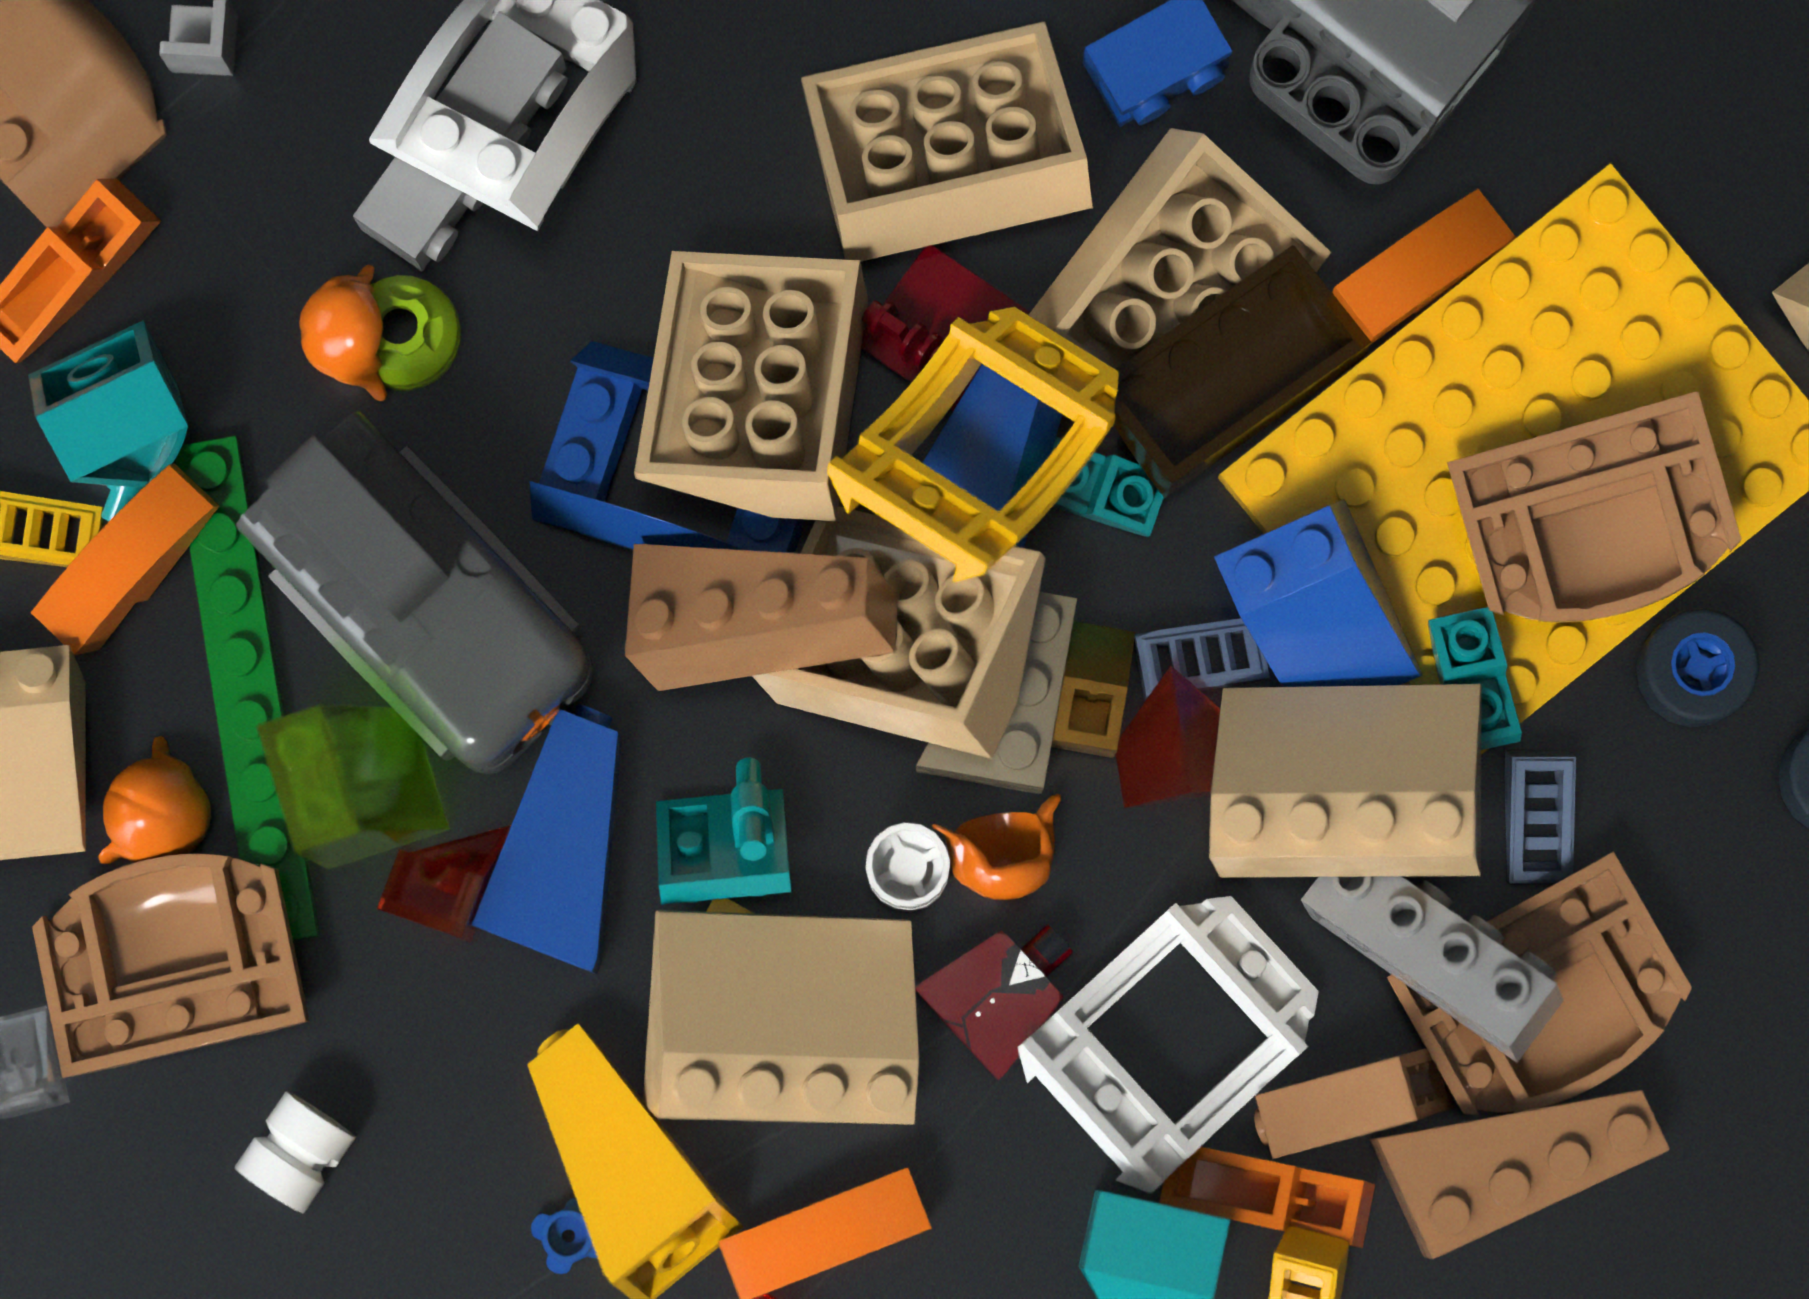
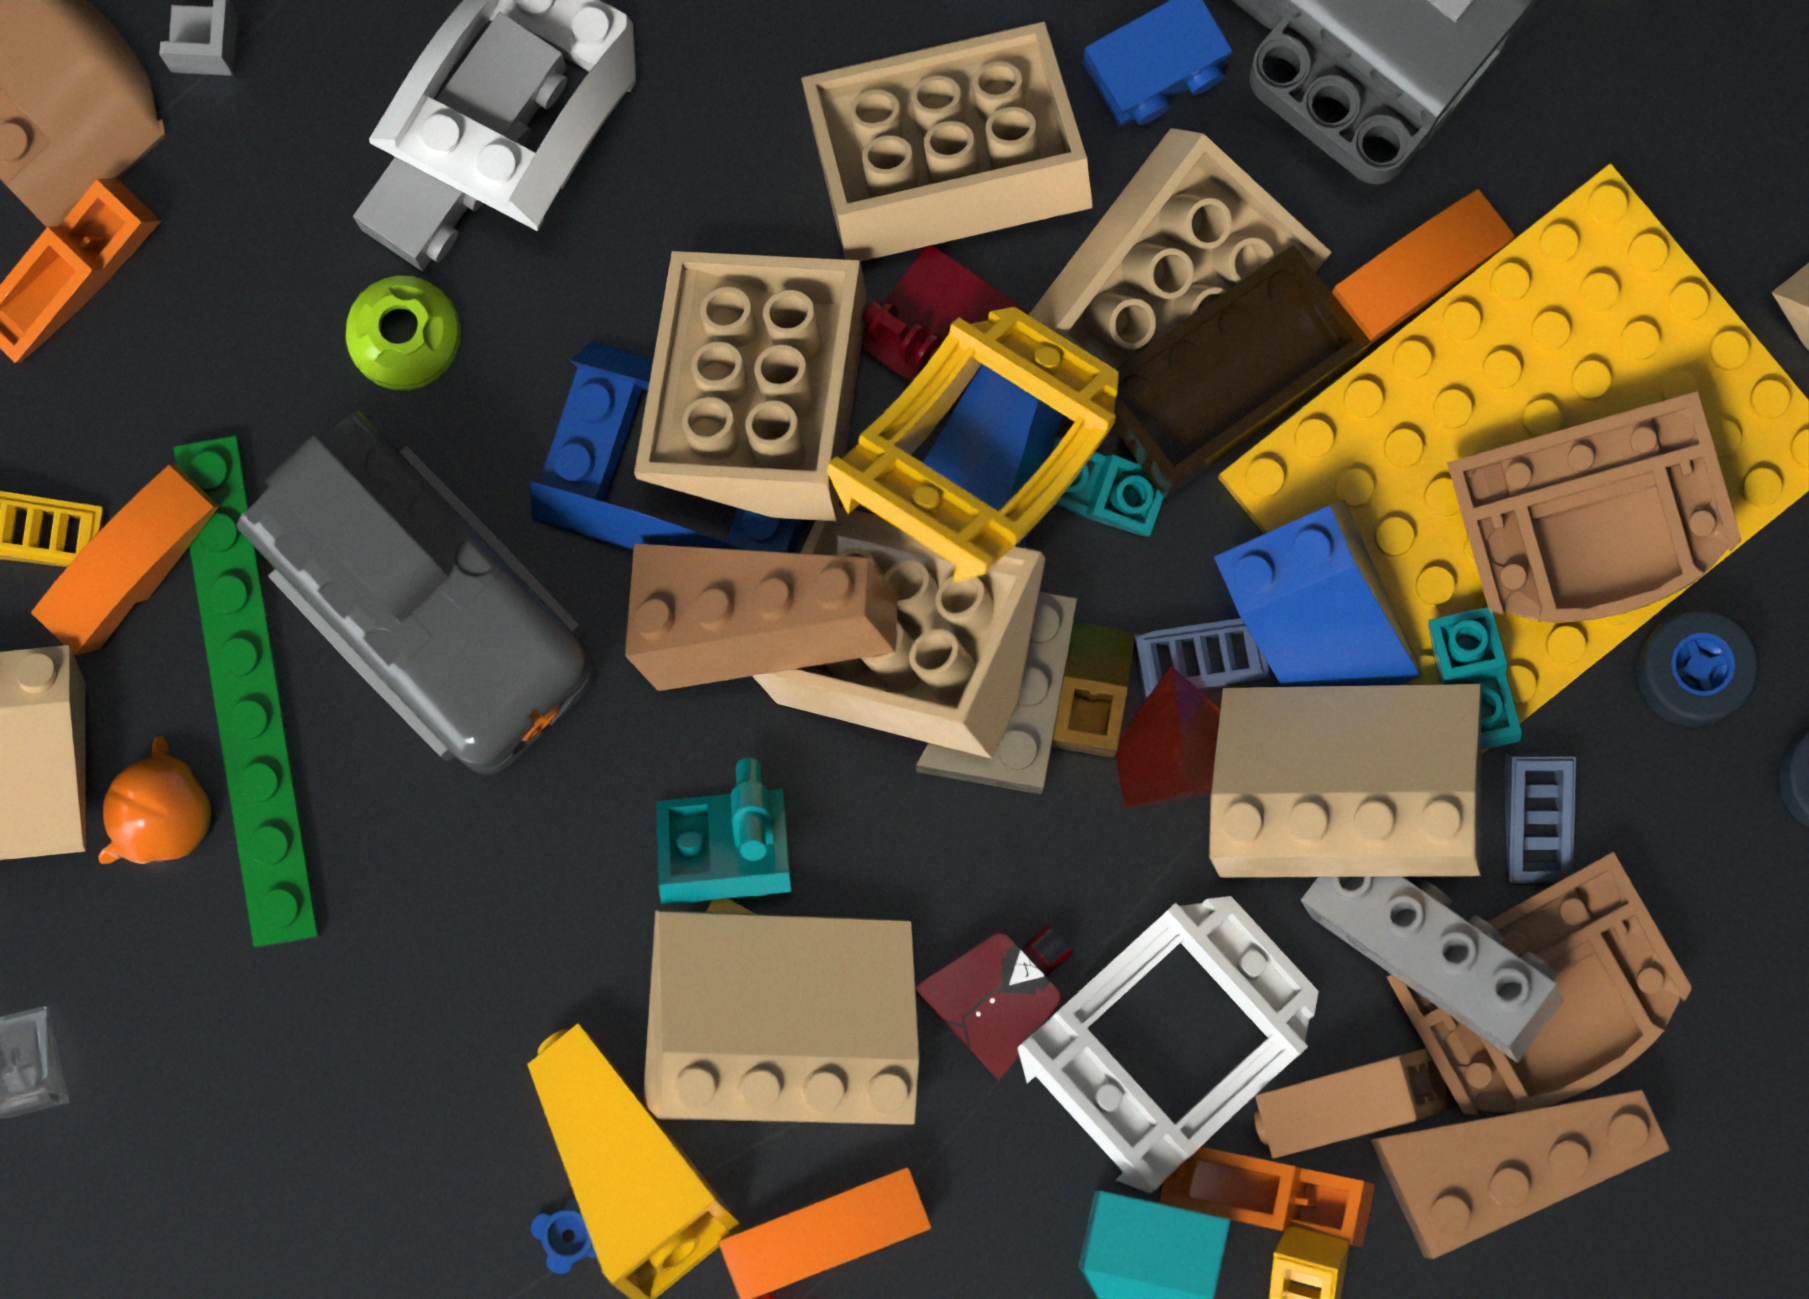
teal piece [28,320,188,522] -> none
medium nougat slope [32,854,309,1078] -> none
white wheel [235,1091,356,1213] -> none
clear neon green slope [257,705,450,869] -> none
orange hair [299,265,387,402] -> none
clear red slope [377,825,511,943] -> none
blue slope [472,704,622,974] -> none
white wheel [866,823,950,912] -> none
orange hair [931,794,1061,900] -> none

